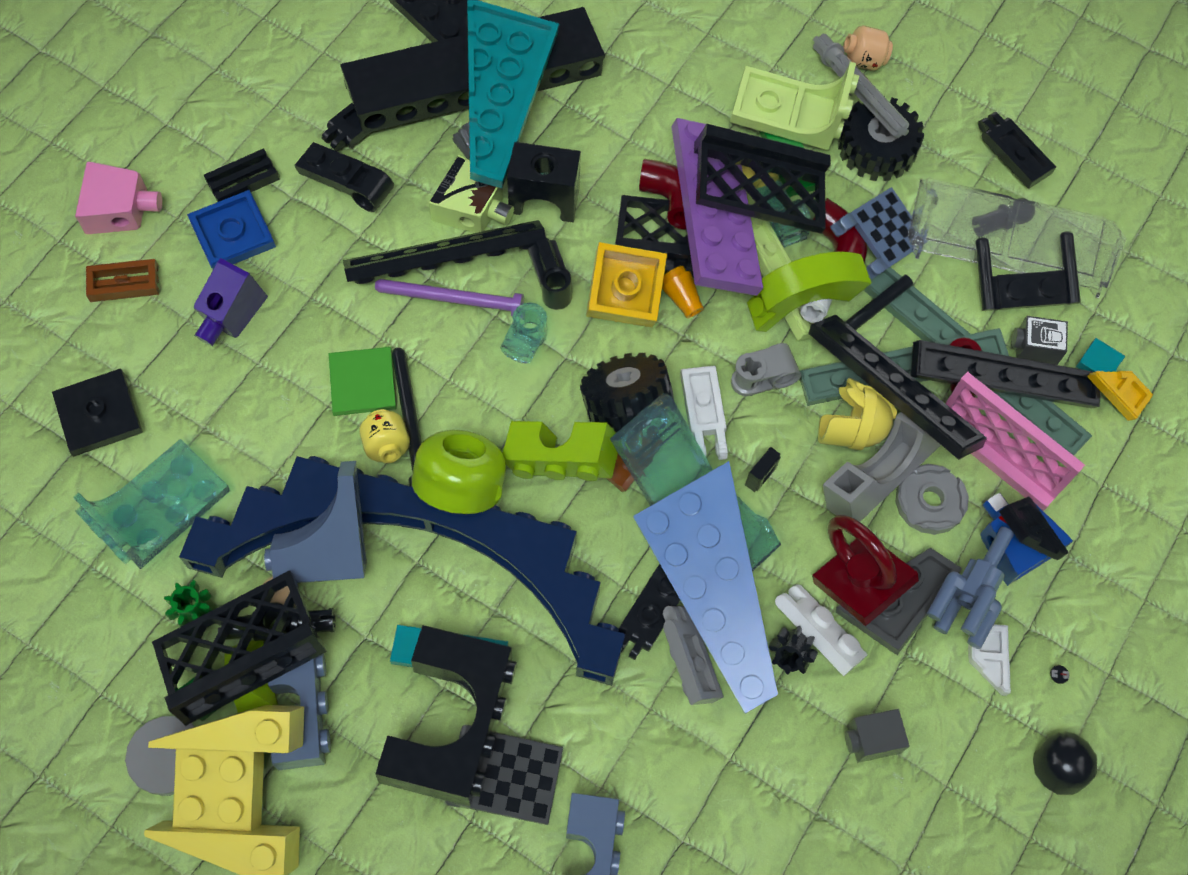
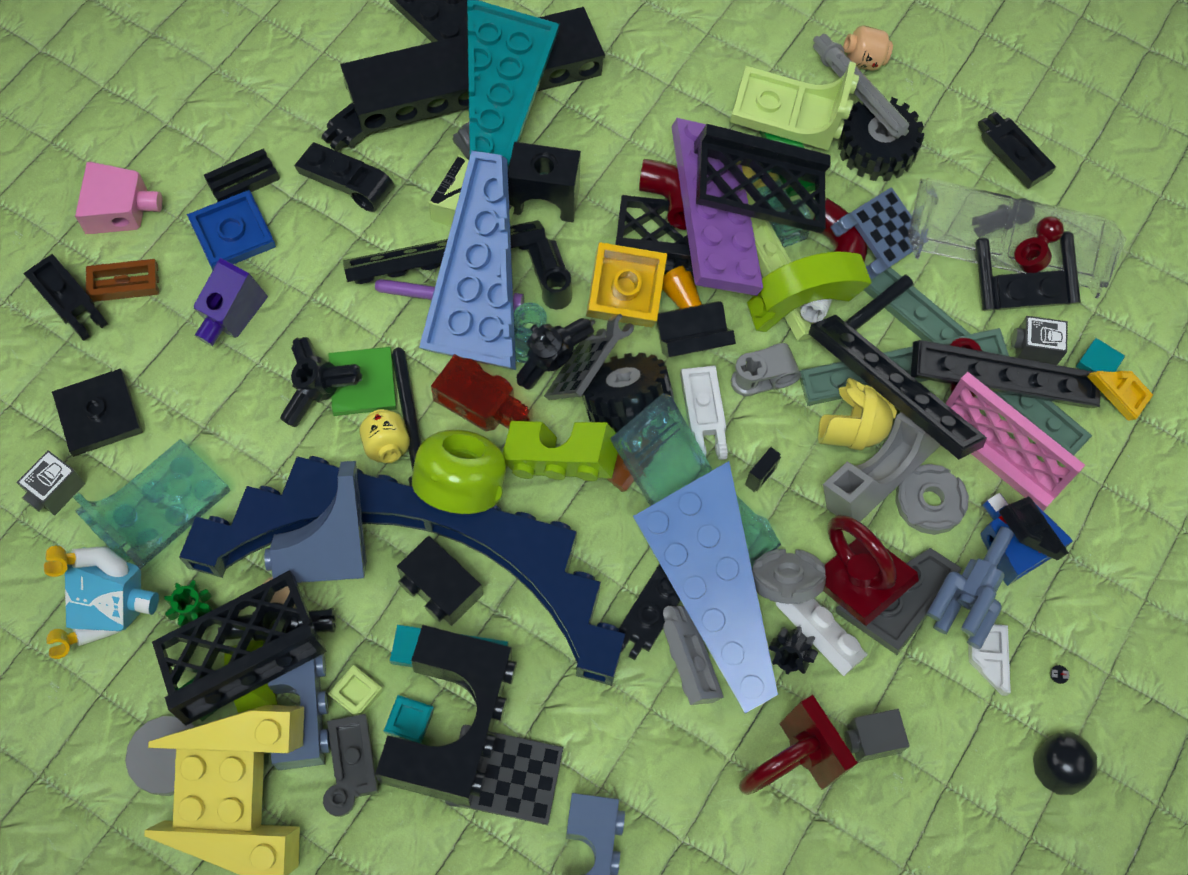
none -> dark grey brick [16,450,86,516]
none -> black hinge [23,254,108,341]
none -> torso [44,545,159,659]
none -> black bush [280,337,363,427]
none -> dark grey hinge [323,714,379,817]
none -> yellowish green tile [328,665,383,716]
none -> teal tile [384,695,434,744]
none -> black brick [397,536,483,626]
none -> medium blue wing [419,150,516,370]
none -> clear red hinge [431,354,529,432]
none -> black bush [516,318,594,390]
none -> dark grey flag [544,314,634,400]
none -> black panel [657,301,736,357]
none -> dark red tile [739,695,858,795]
none -> light grey tile [752,549,826,604]
none -> dark red plate [1014,216,1064,273]

